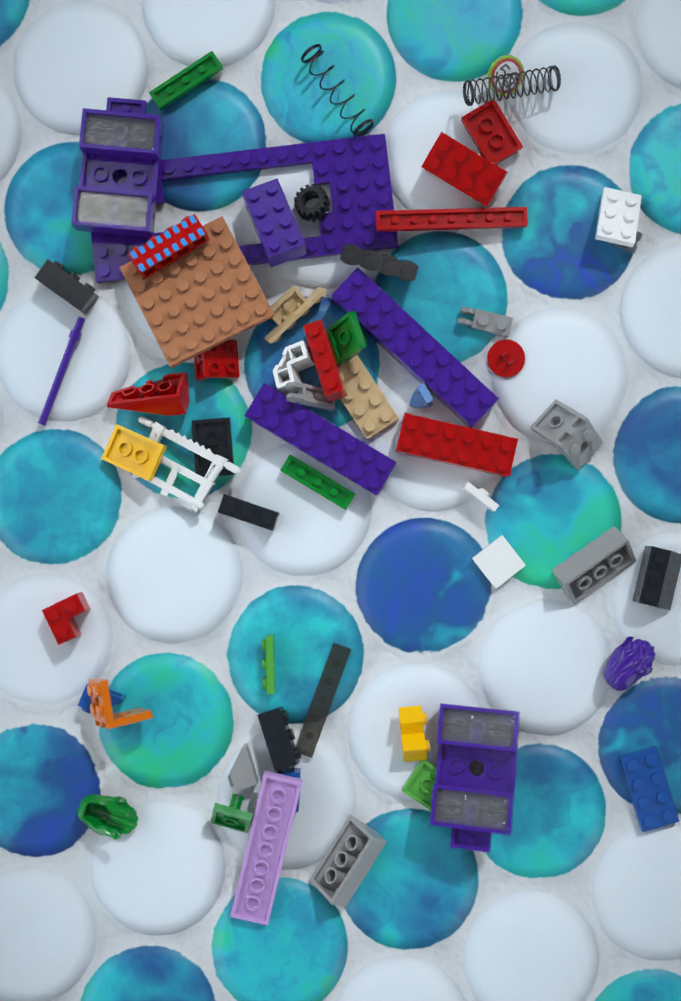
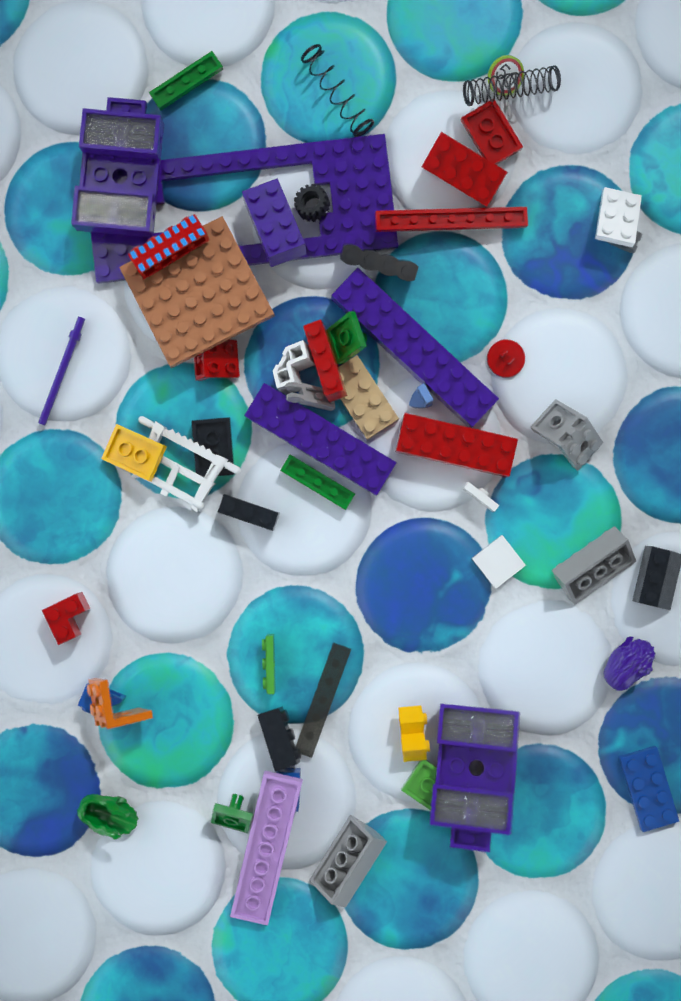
black brick [34,259,99,315] -> none
red wedge [107,372,190,416] -> none
light grey slope [228,743,259,791] -> none
tan bracket [264,285,326,344] -> none
light grey hinge [457,307,513,337] -> none

